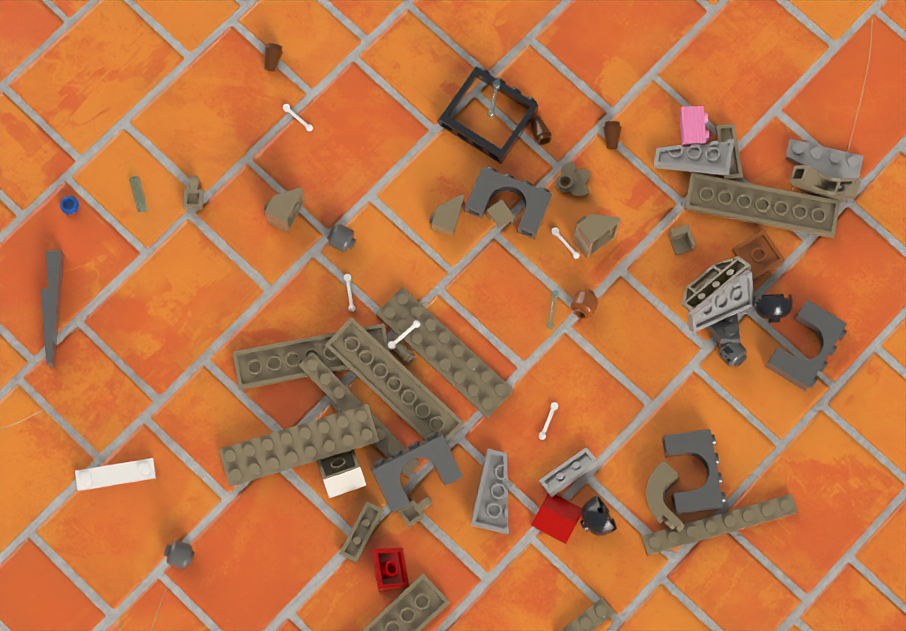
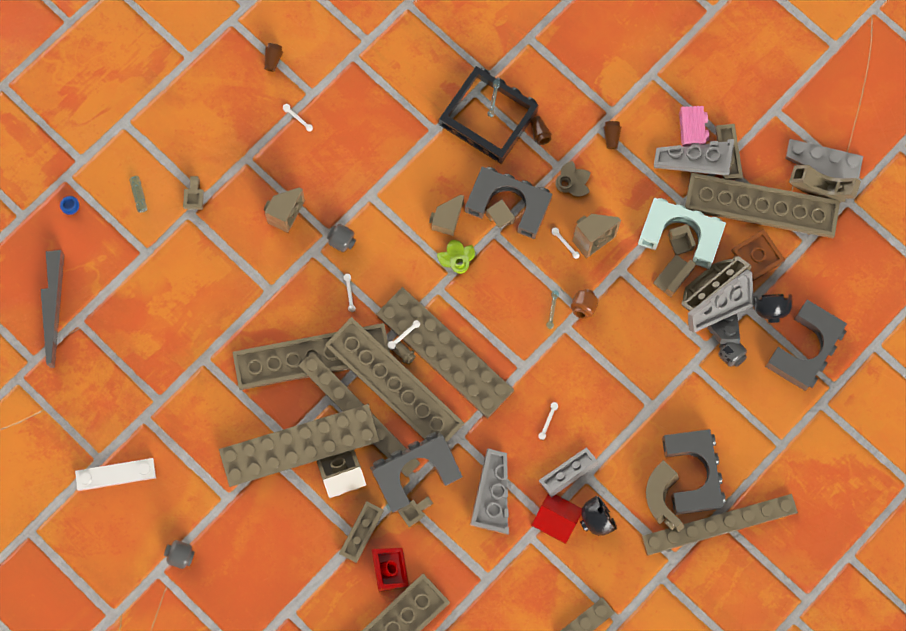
none -> lime plate [437,240,475,274]
none -> light aqua arch [638,198,726,269]
none -> dark tan panel [654,255,696,297]

